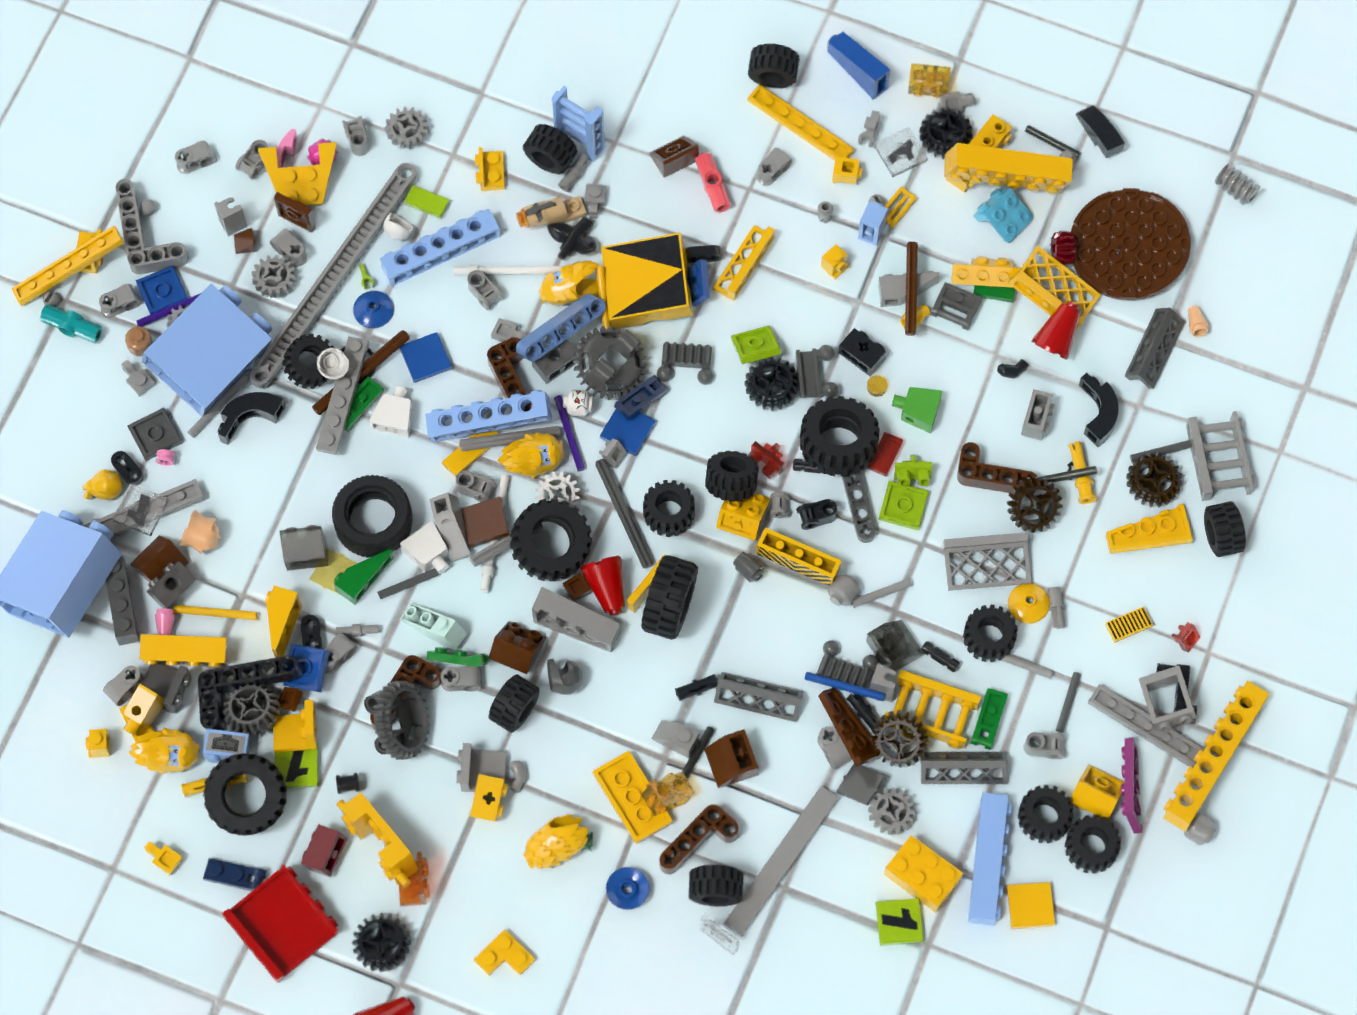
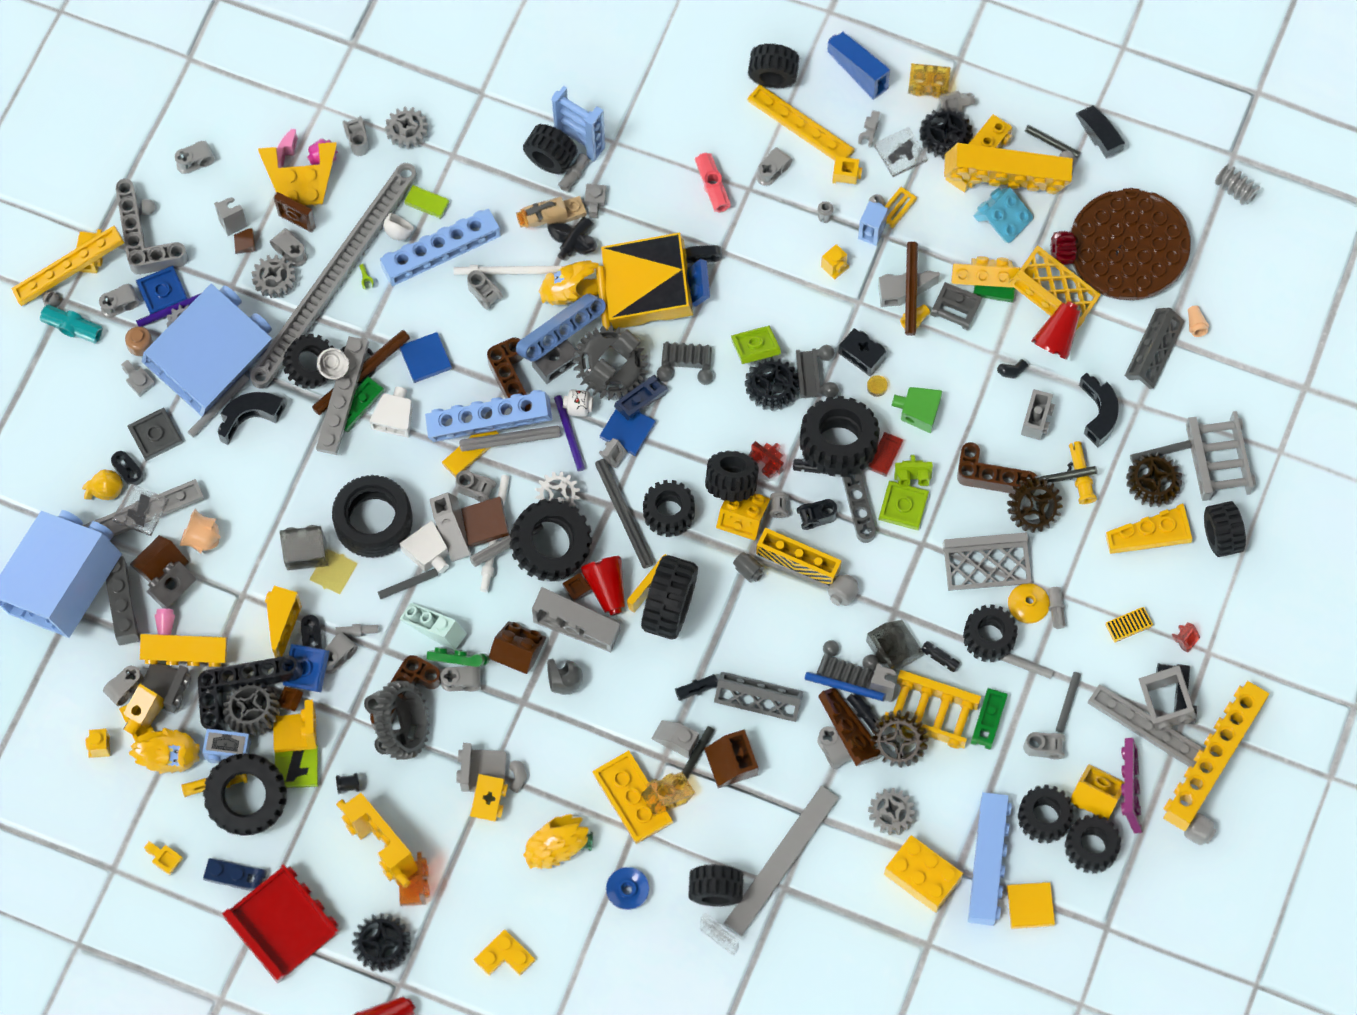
bright pink bush [155,449,175,466] -> none
yellow bar [173,605,257,620] -> none
light grey piece [235,140,268,180] -> none
dark red brick [300,824,348,878] -> none
green slope [334,549,394,605] -> none
blue dish [353,291,394,328] -> none
yellow bracket [475,147,505,191] -> none
black tyre [489,674,540,733] -> none
light grey plate [491,318,528,342] -> none
yellow head [498,432,566,479] -> none
reddish brown slope [649,135,699,178] -> none
reddish brown beam [659,804,739,874] -> none
yellow fence [713,225,775,301] -> none
dark grey piece [836,764,886,806] -> none
light grey bar [851,578,912,608] -> none
lime tile [875,898,923,946] -> none
dark grey fence [920,752,1007,784] -> none

